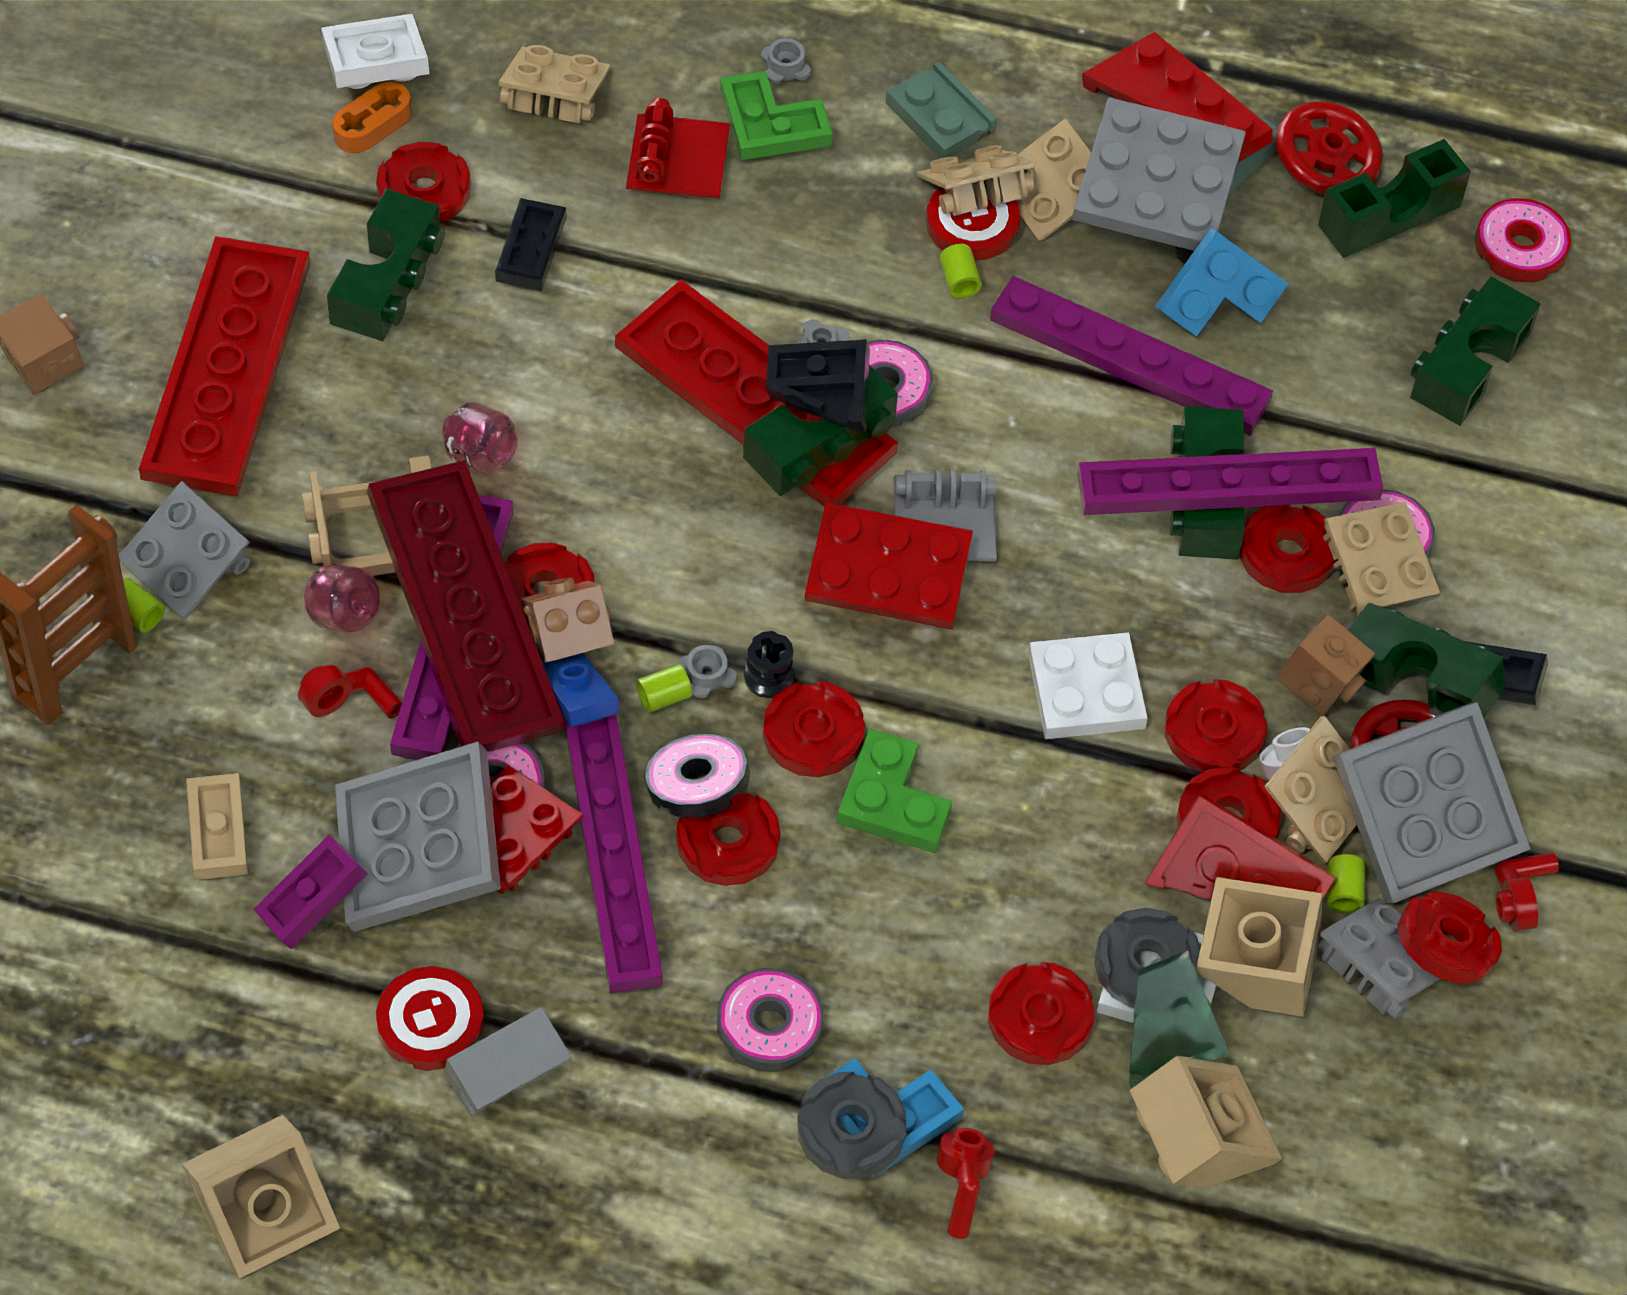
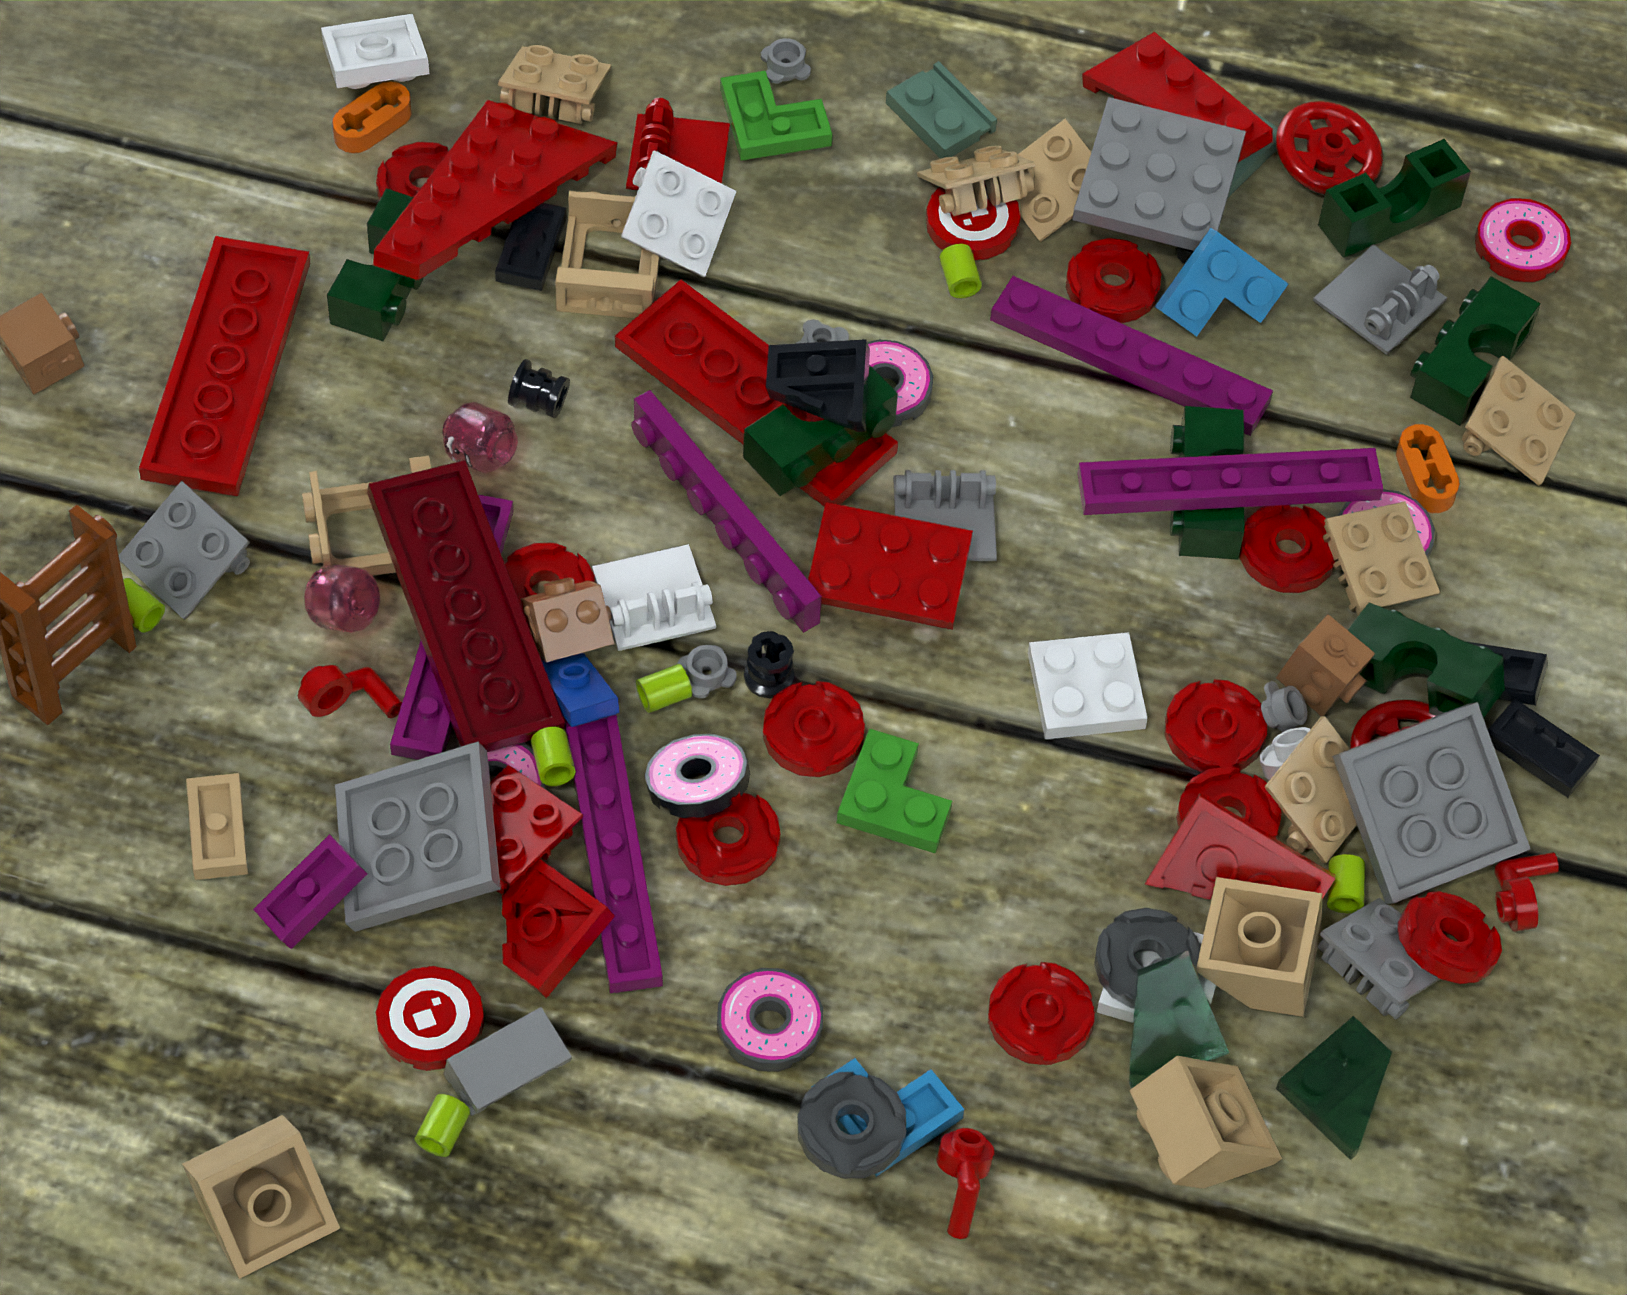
none -> red wing [373,100,618,280]
none -> lime hinge [415,1094,470,1157]
none -> red plate [502,859,615,999]
none -> black bush [508,359,570,418]
none -> lime hinge [531,727,576,786]
none -> tan window [555,191,660,318]
none -> white hinge [592,544,716,651]
none -> white hinge [621,150,736,277]
none -> magenta plate [631,390,821,633]
none -> red tile [1065,238,1161,323]
none -> light grey plate [1261,681,1307,732]
none -> clear green wing [1276,1016,1392,1160]
none -> light grey hinge [1313,244,1447,355]
none -> orange beam [1396,424,1460,513]
none -> tan hinge [1462,356,1576,486]
none -> black plate [1488,698,1600,798]

